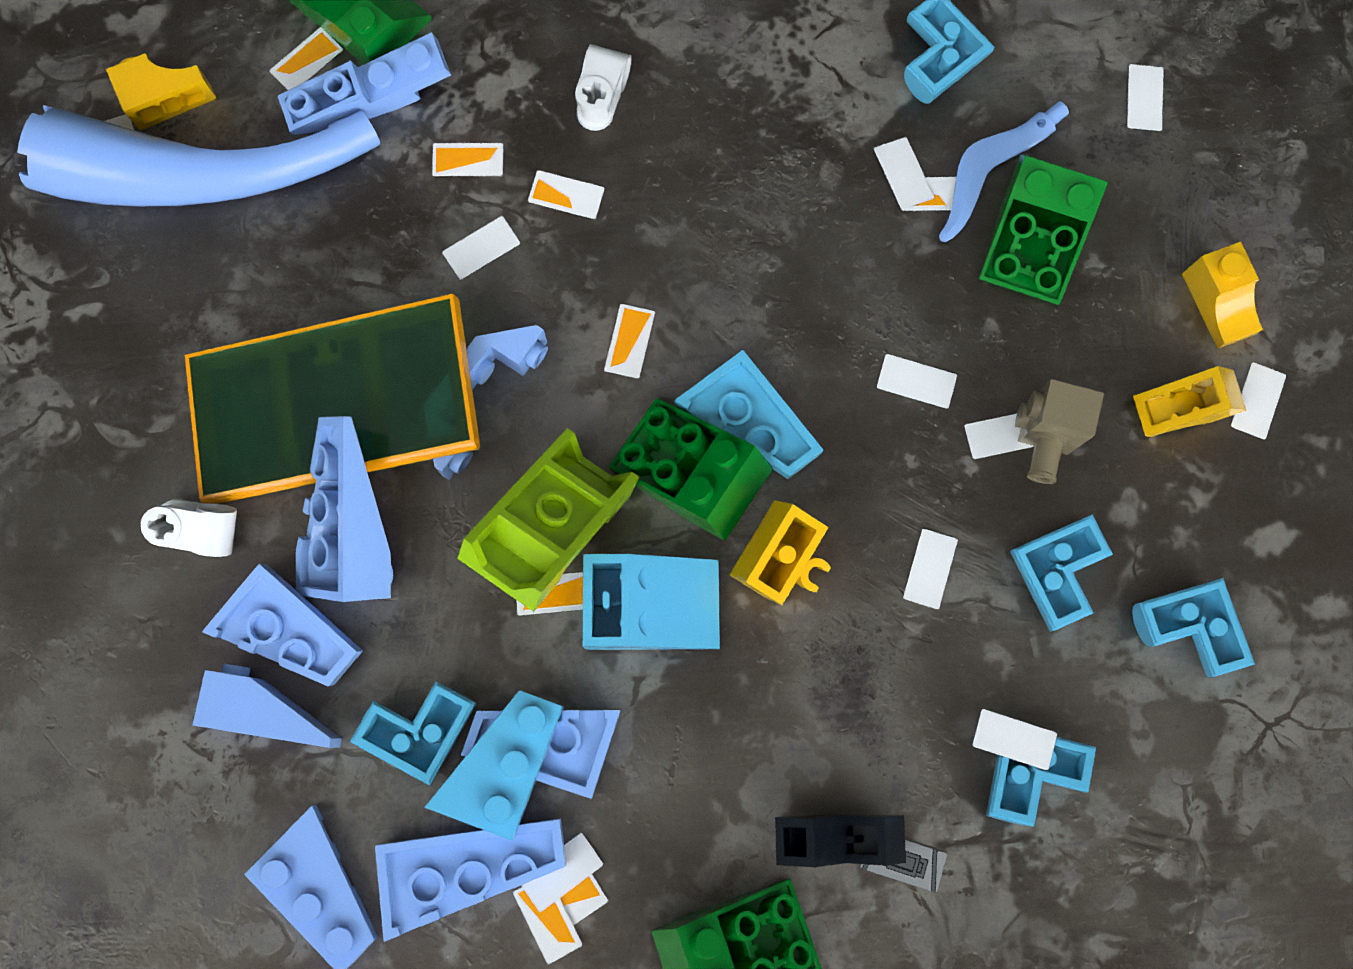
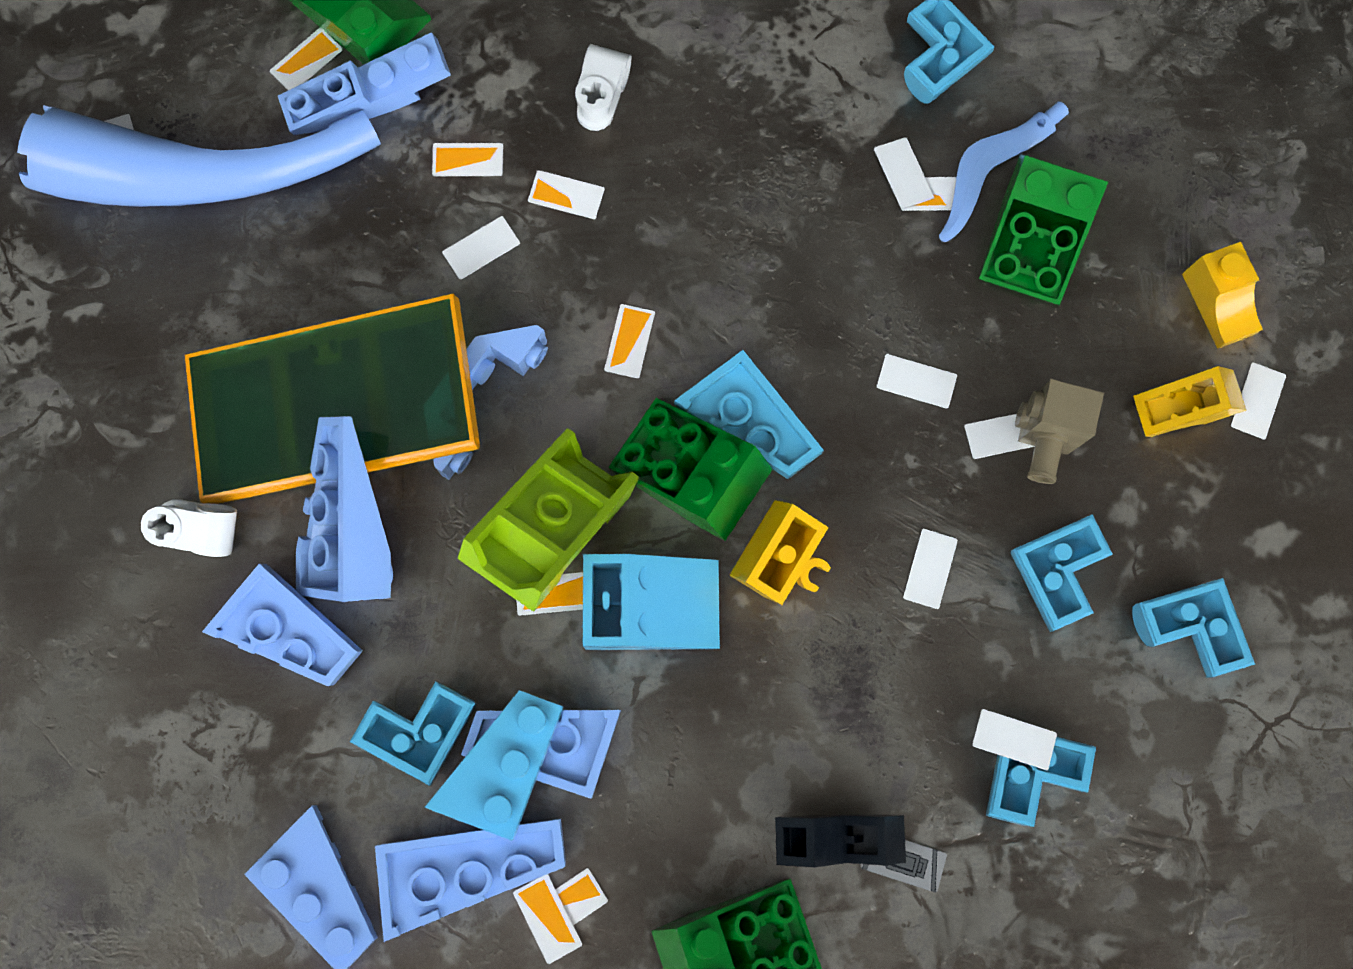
yellow arch [106,53,217,131] -> none
light blue slope [193,664,342,748] -> none
white sticker [521,833,603,912] -> none
white sticker [1127,64,1163,131] -> none

